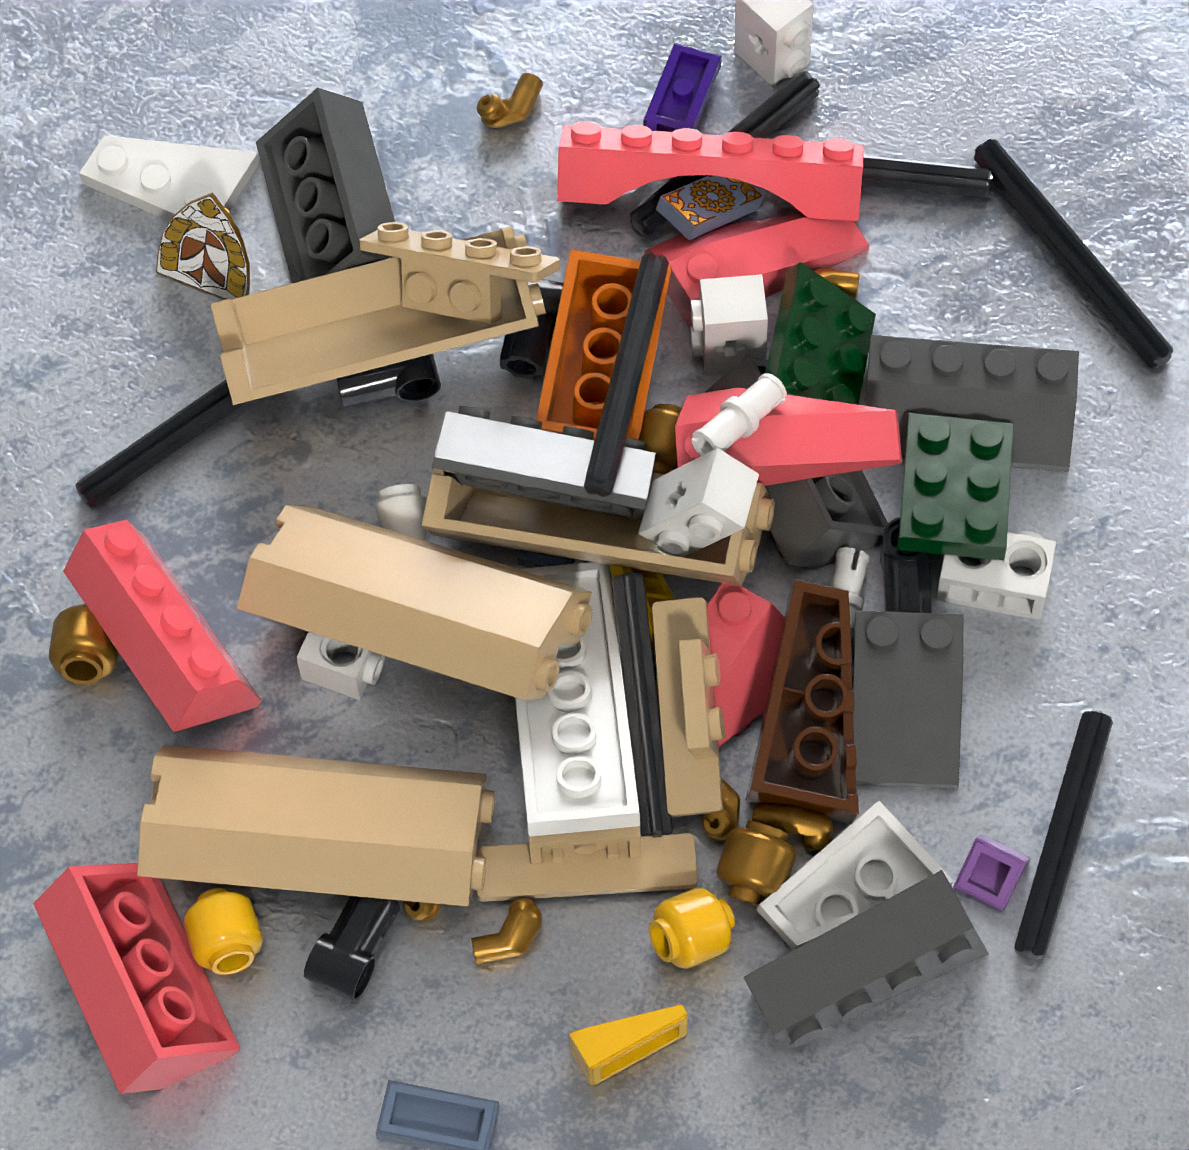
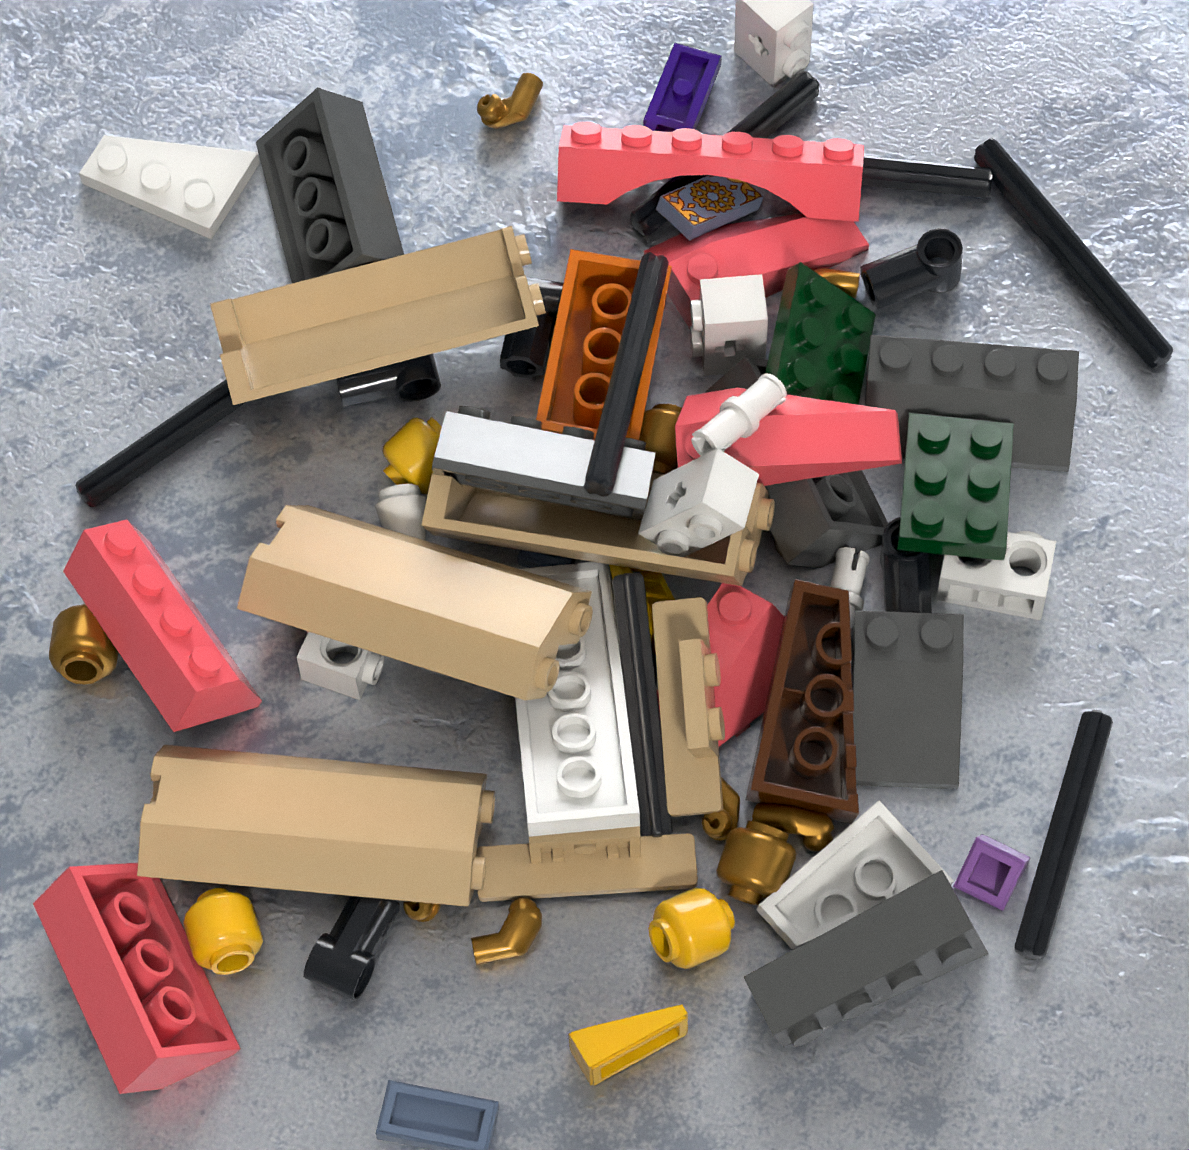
shield [156,192,250,299] -> none
tan bracket [359,222,560,324] -> none
none -> yellow head [382,417,442,494]
none -> black piece [860,228,963,309]

